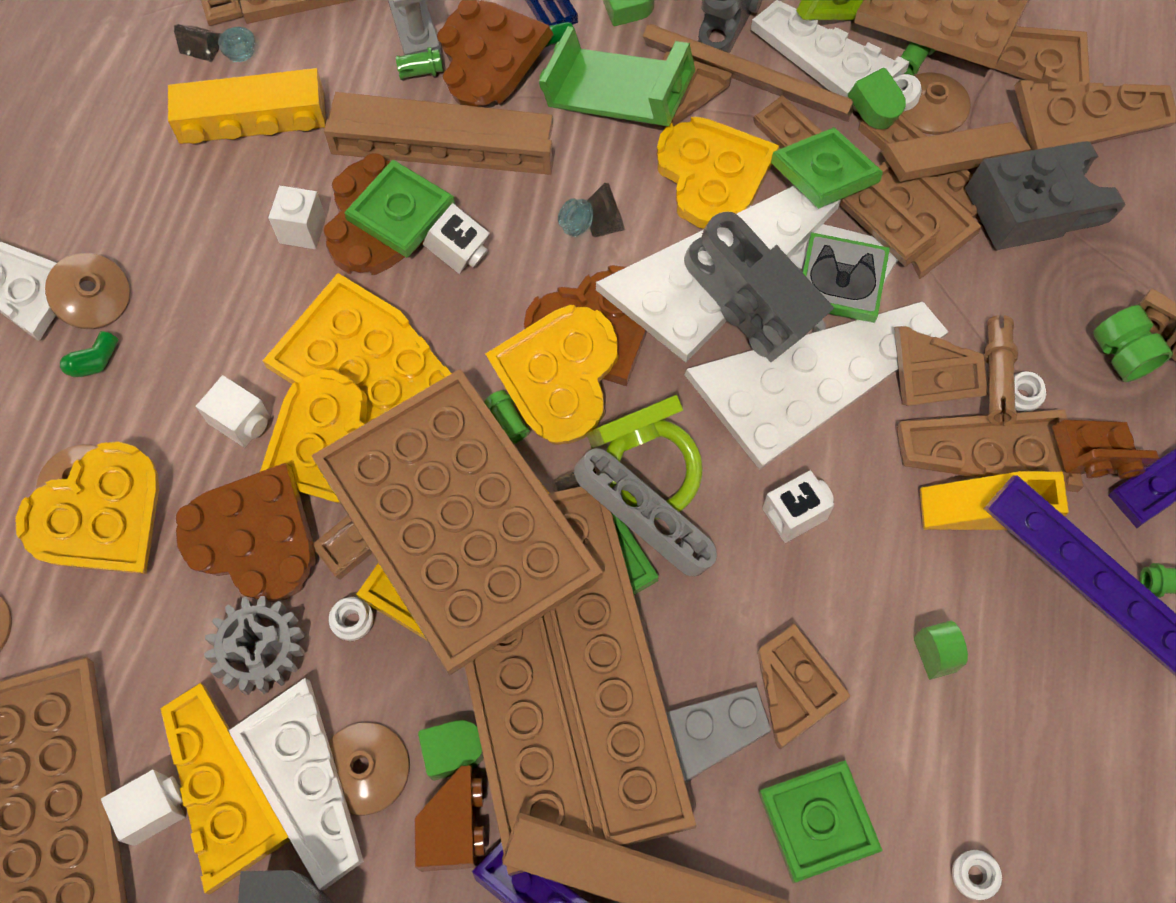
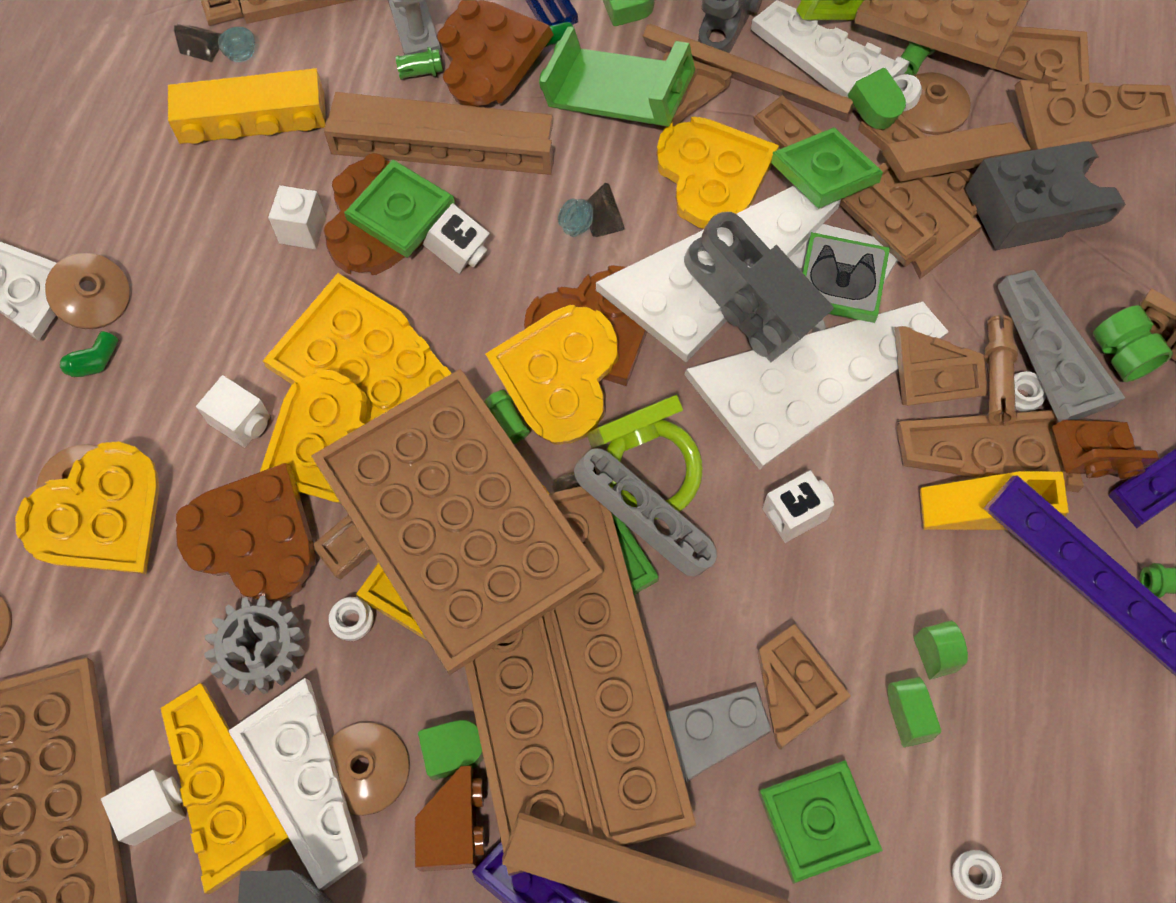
none -> bright green piece [888,677,941,748]
none -> light grey wing [998,270,1125,422]

